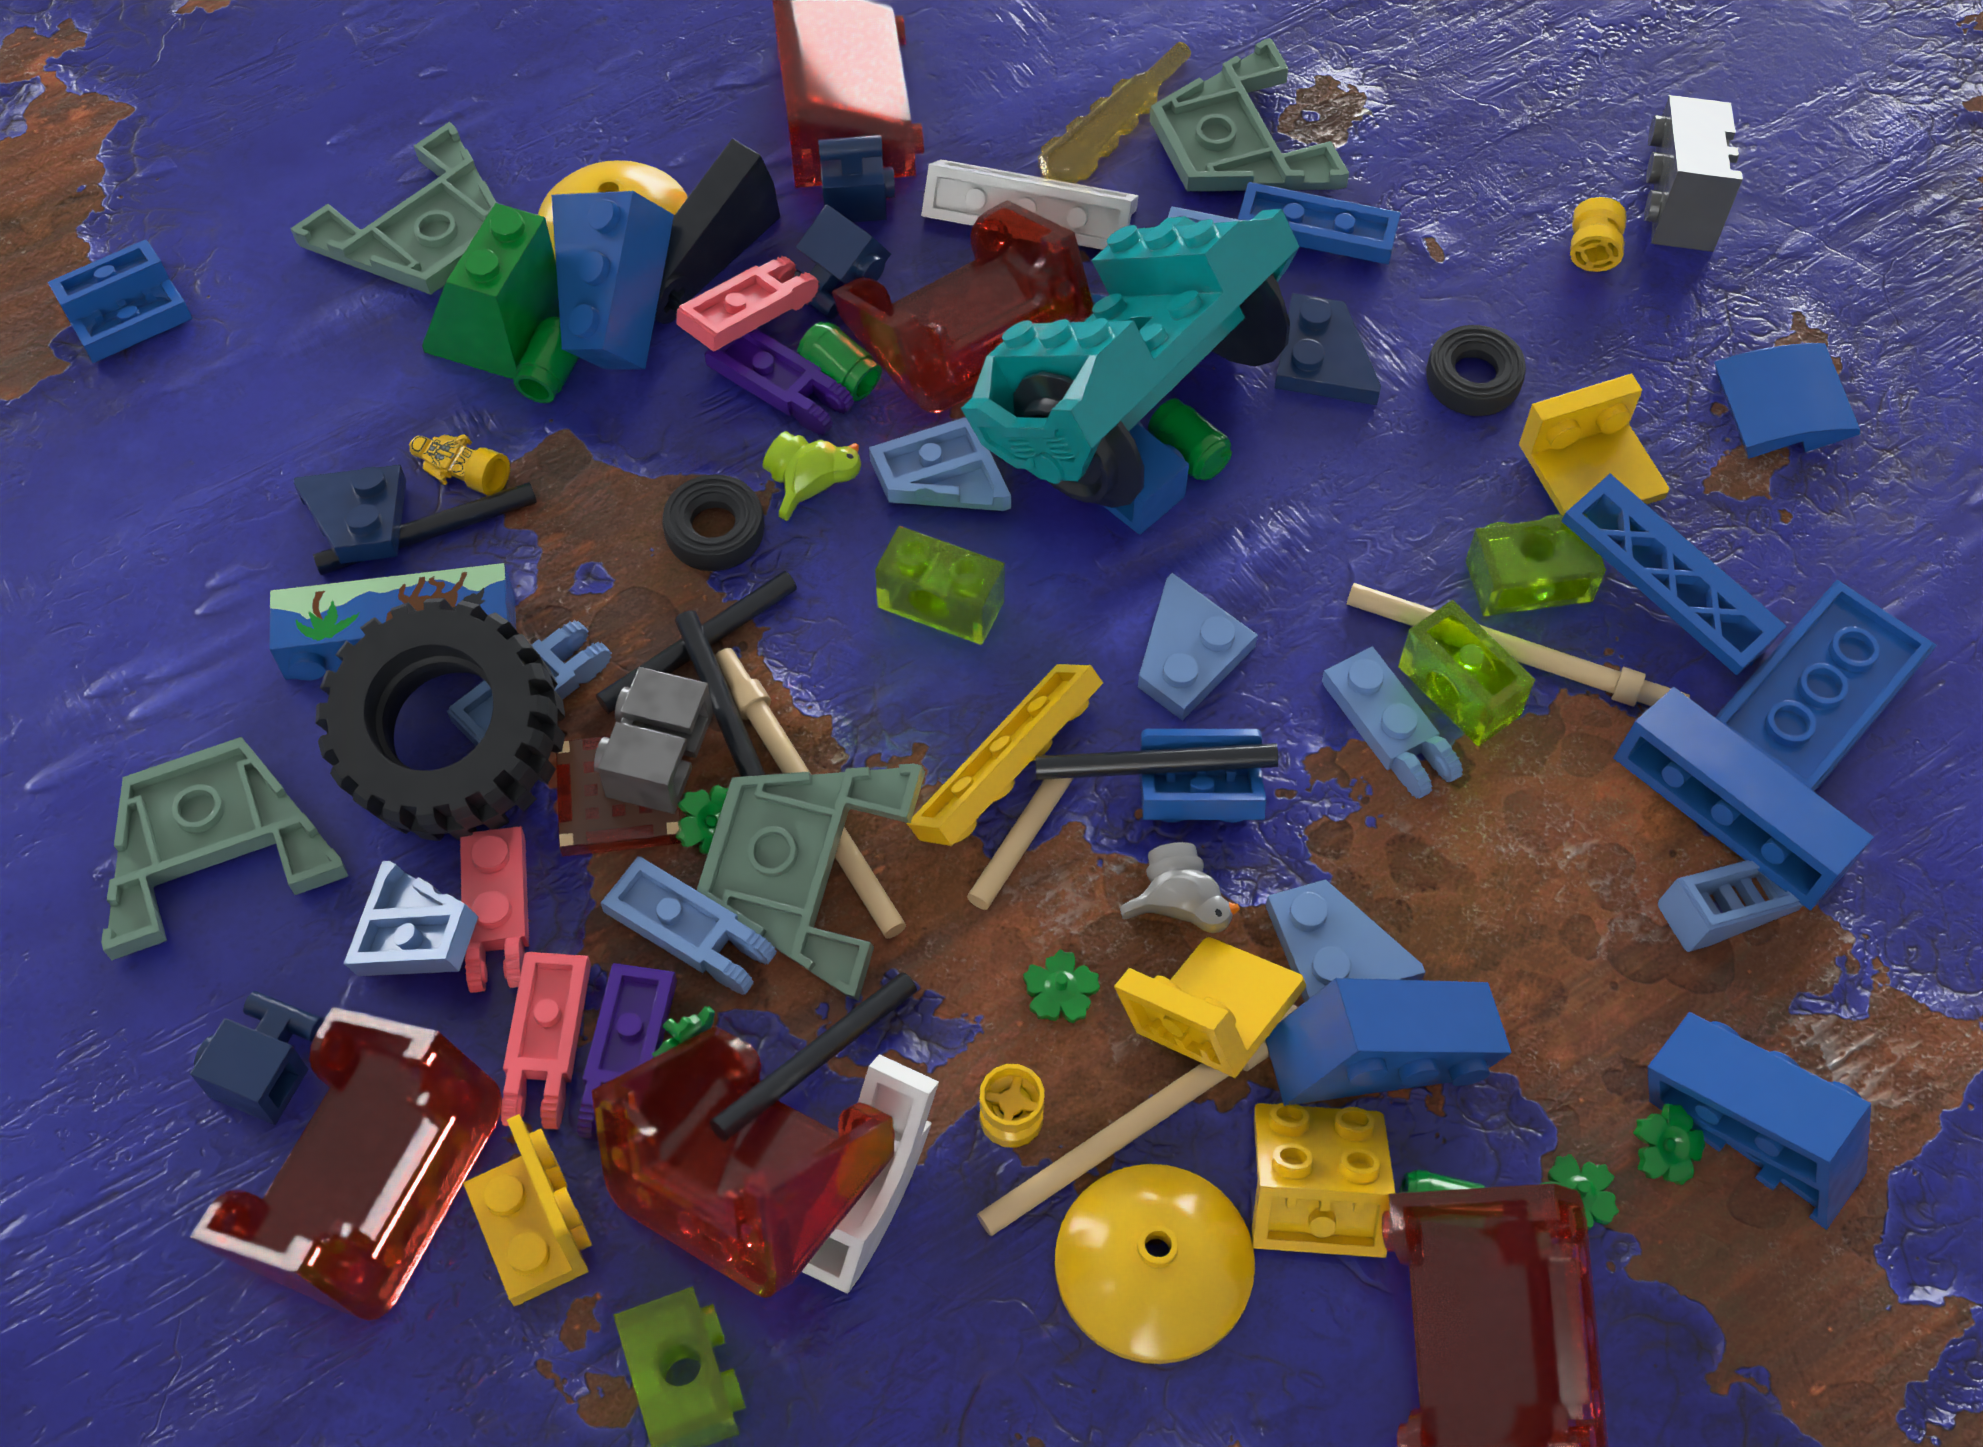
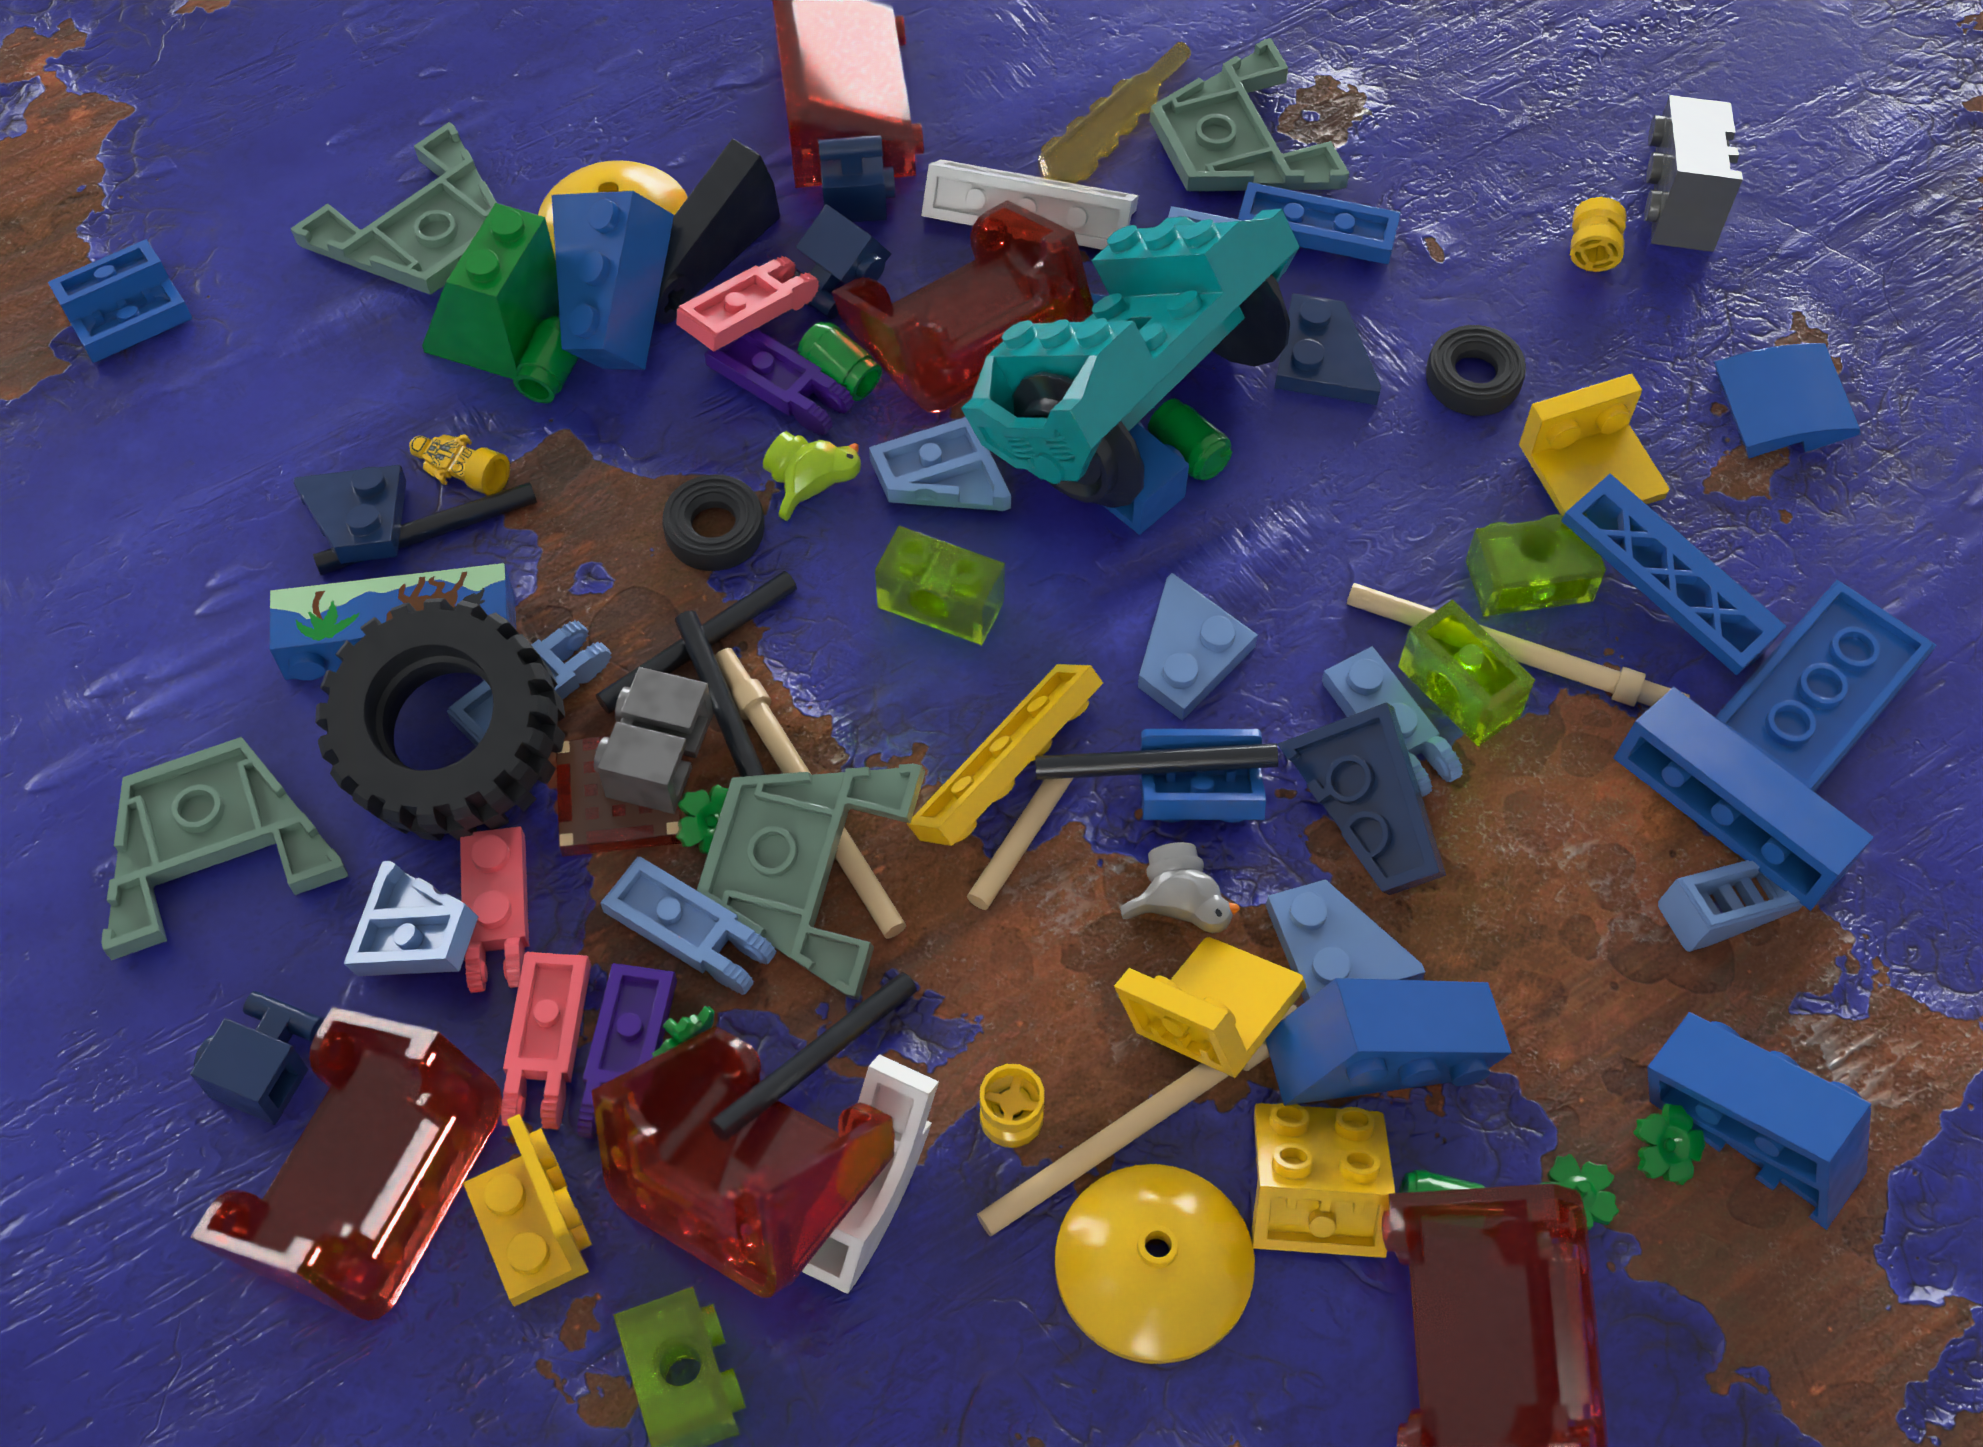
green plant [1023,949,1100,1023] -> none
none -> dark blue wing [1277,702,1446,895]

